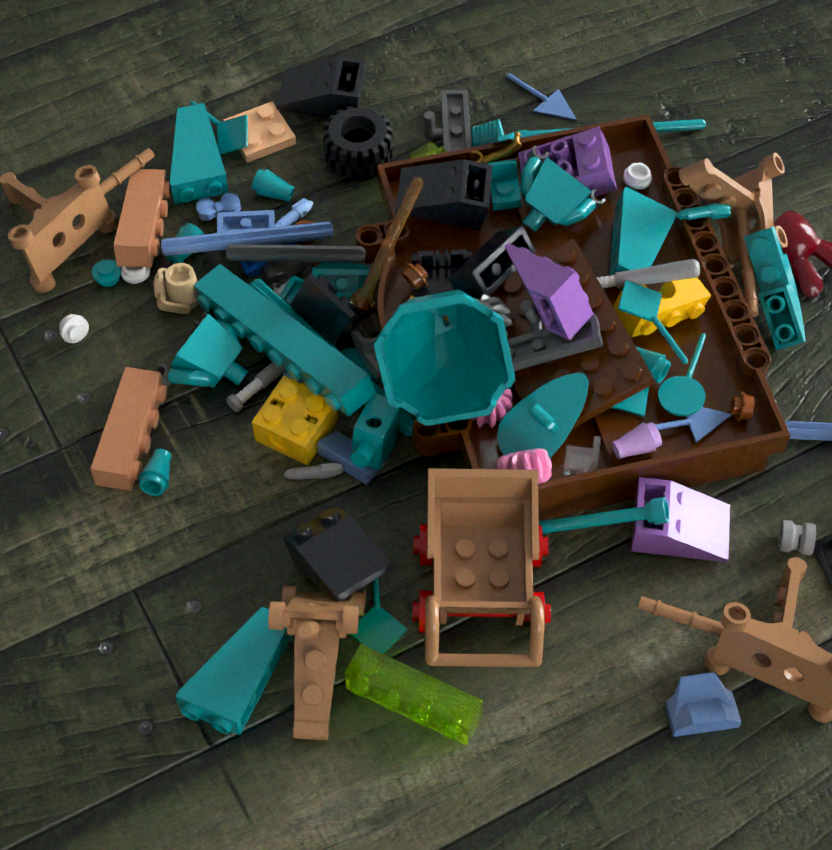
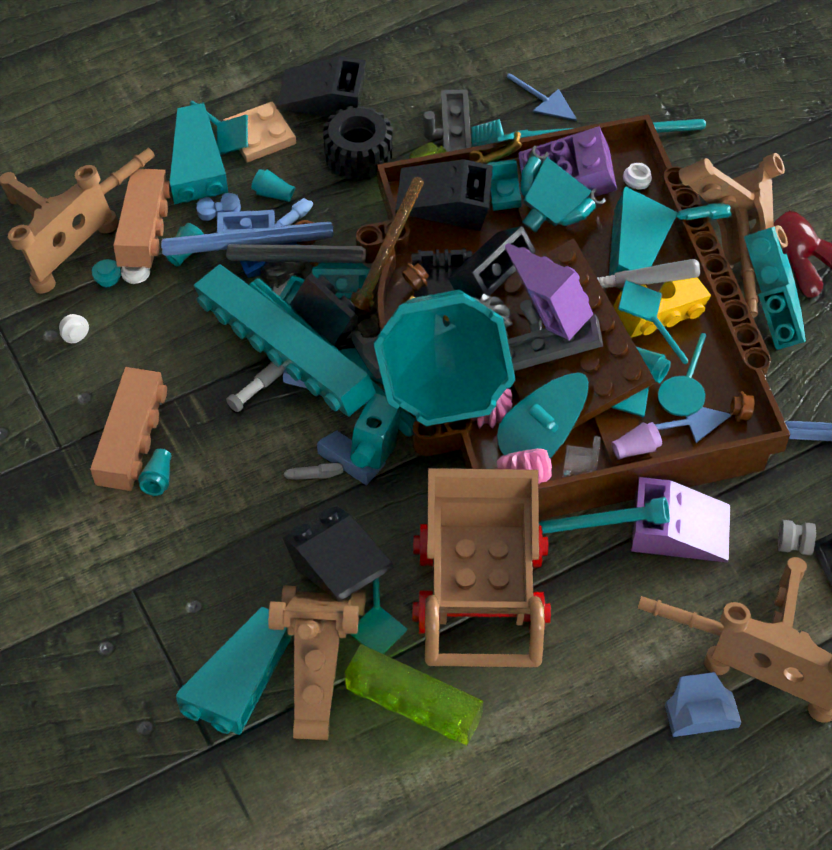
tan piece [153,263,199,314] -> none
teal torso [157,312,249,388] -> none
yellow brick [252,376,339,466] -> none

